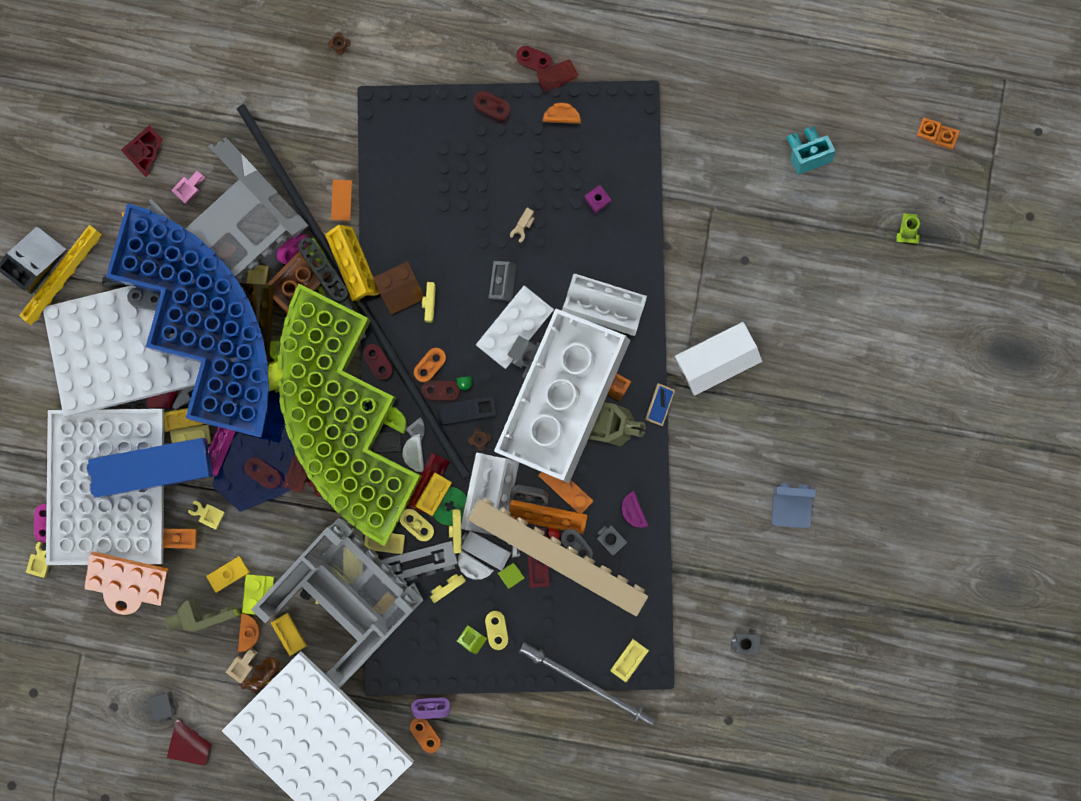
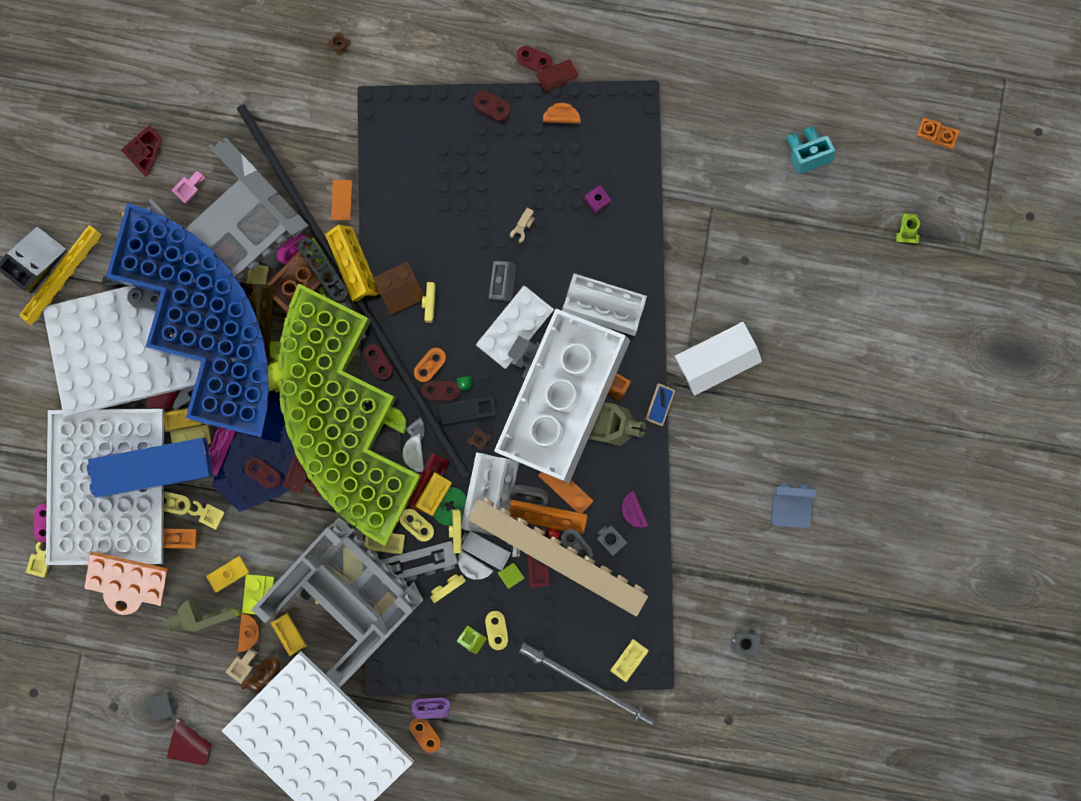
none -> light yellow plate [164,491,192,515]

